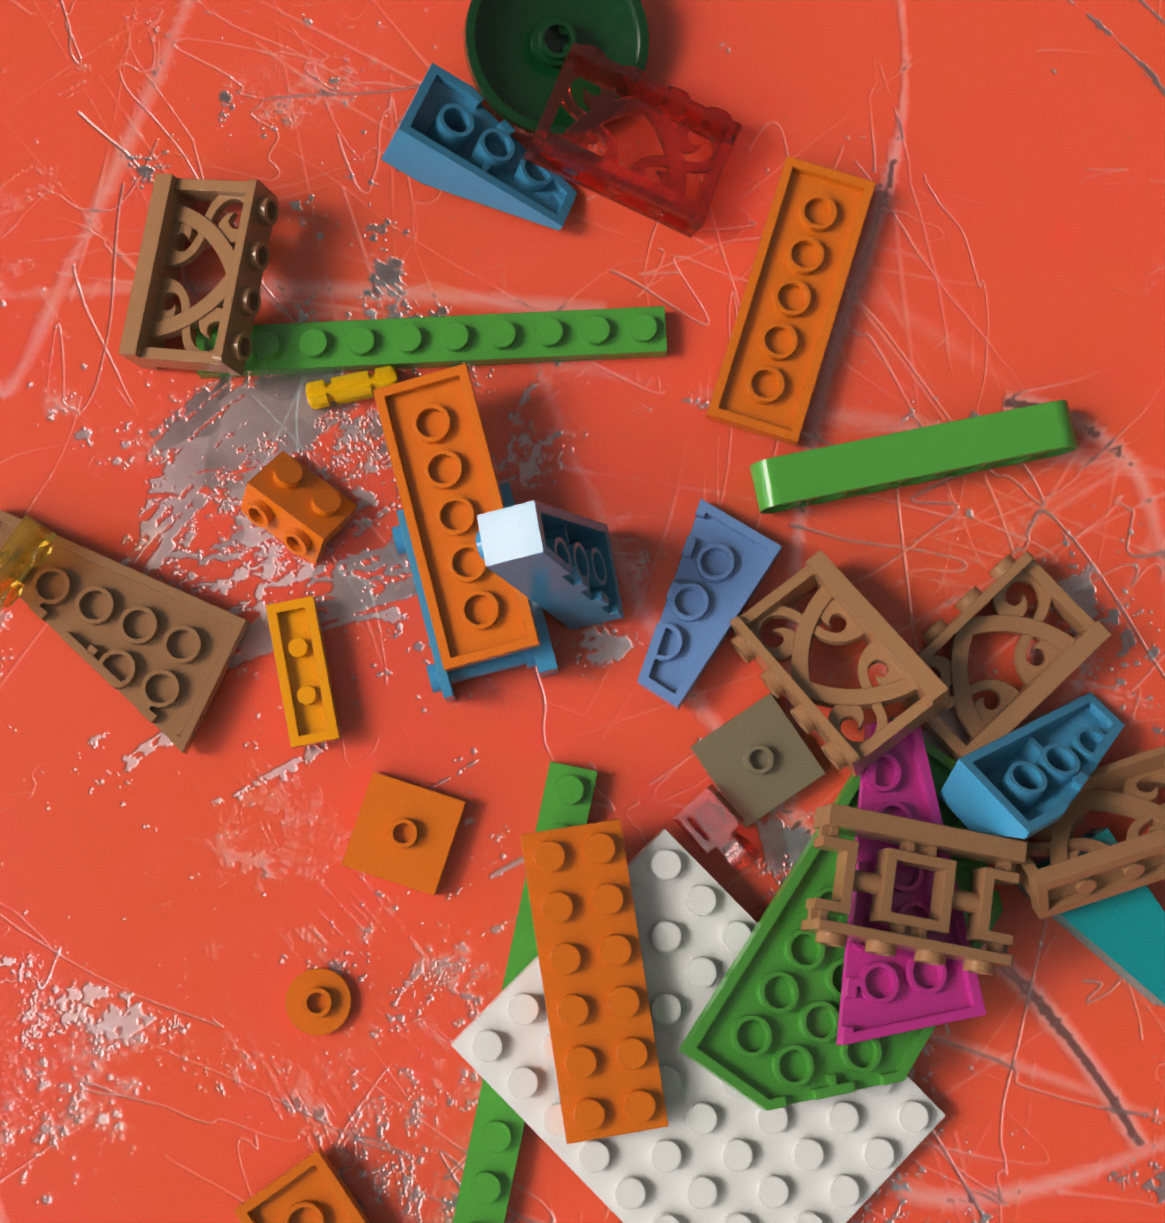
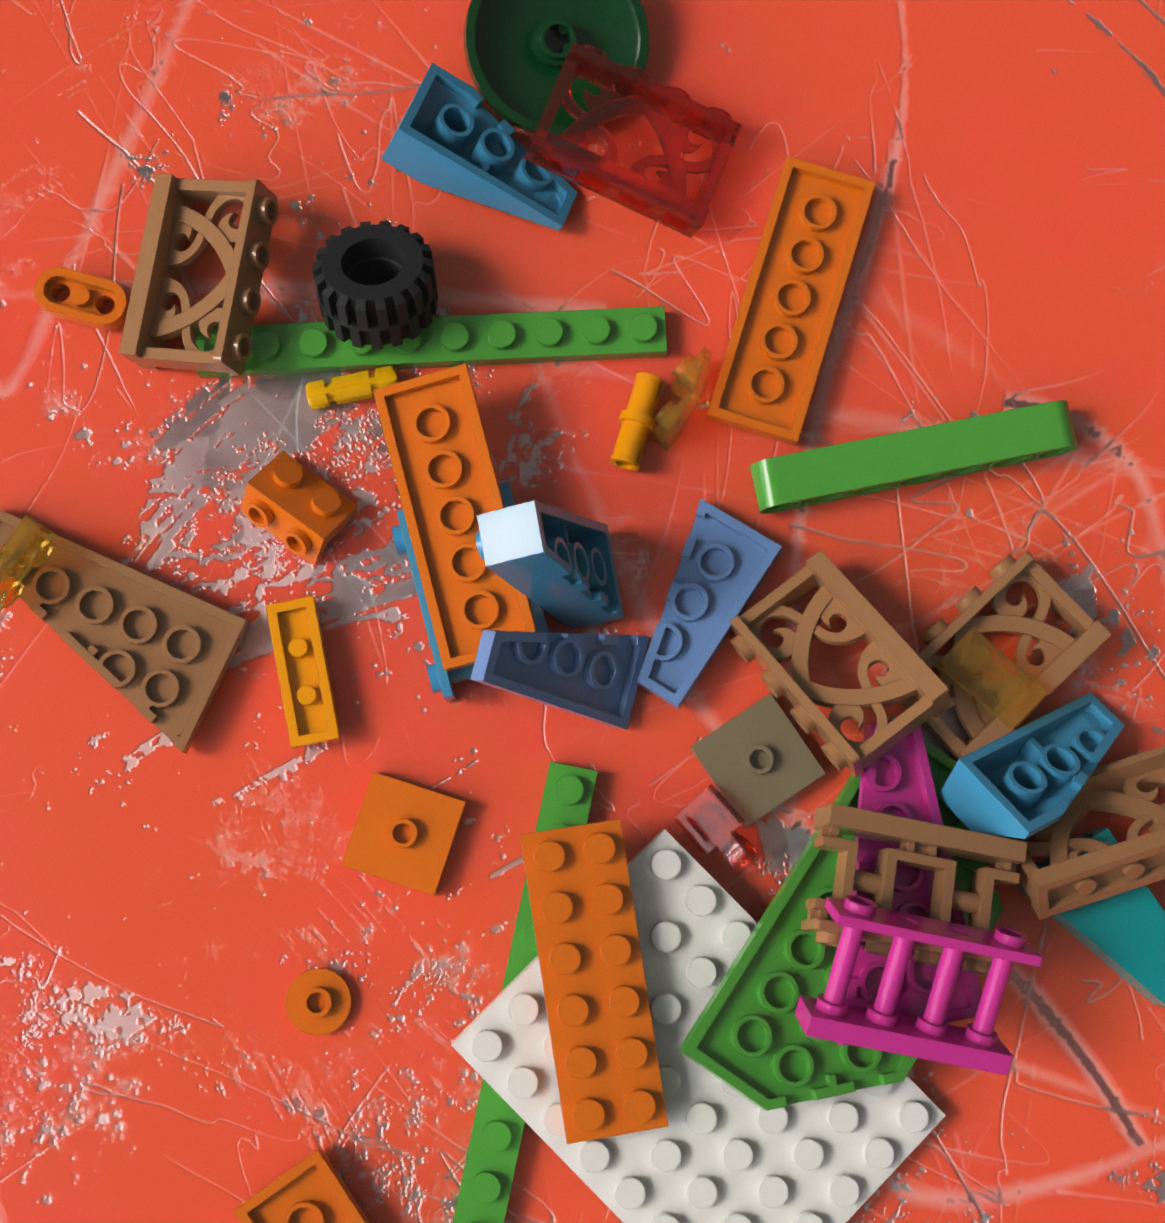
none -> orange plate [34,267,130,330]
none -> black tyre [313,221,438,349]
none -> medium blue wing [470,630,650,730]
none -> light orange pin [609,372,665,471]
none -> clear yellow slope [653,347,712,451]
none -> dark pink fence [794,895,1043,1076]
none -> clear yellow plate [938,628,1049,732]

